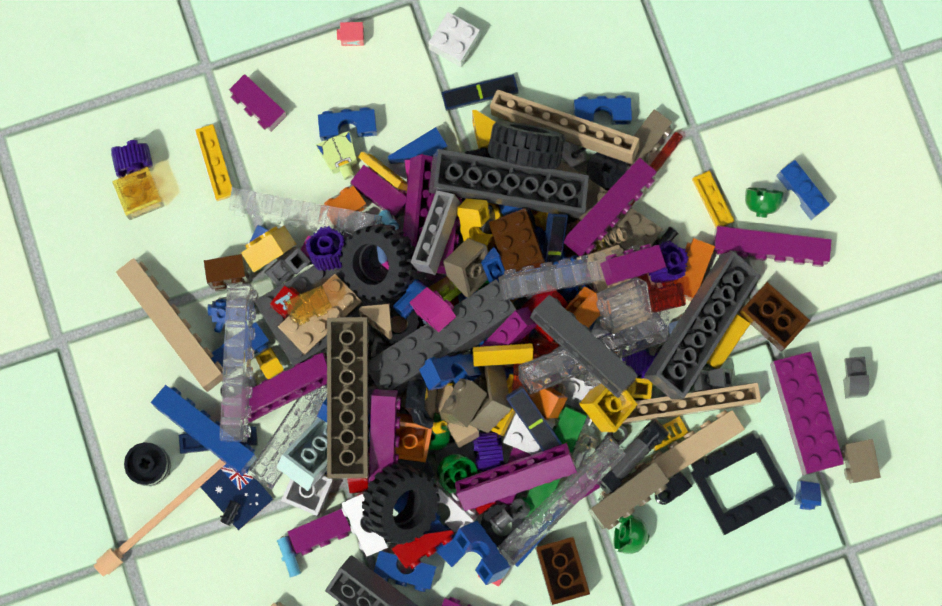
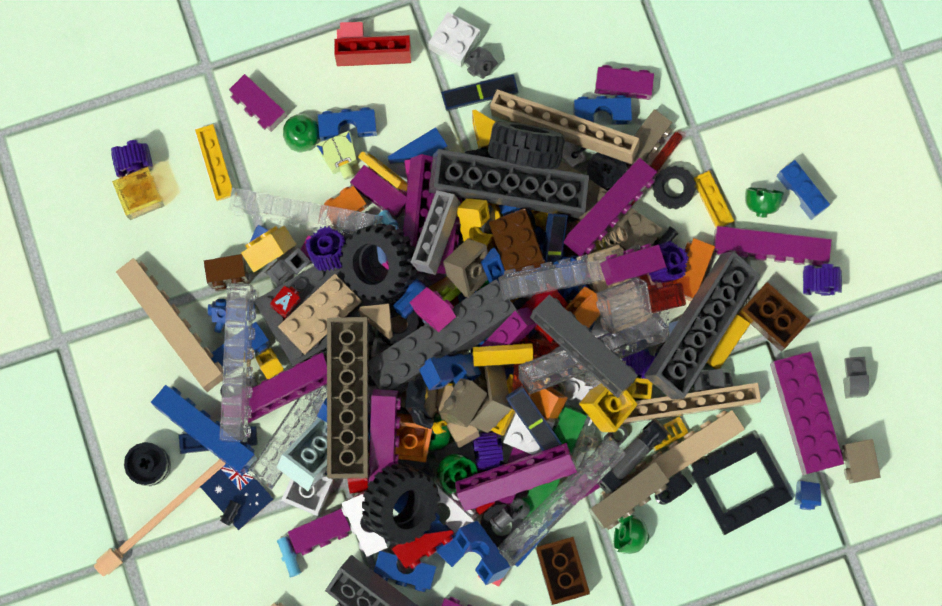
clear yellow brick [283,286,332,325] -> none
none -> green cylinder [283,114,320,153]
none -> red brick [334,35,411,67]
none -> dark grey brick [464,46,498,79]
none -> magenta brick [594,65,654,100]
none -> black tyre [653,166,696,209]
none -> dark purple brick [803,264,842,296]

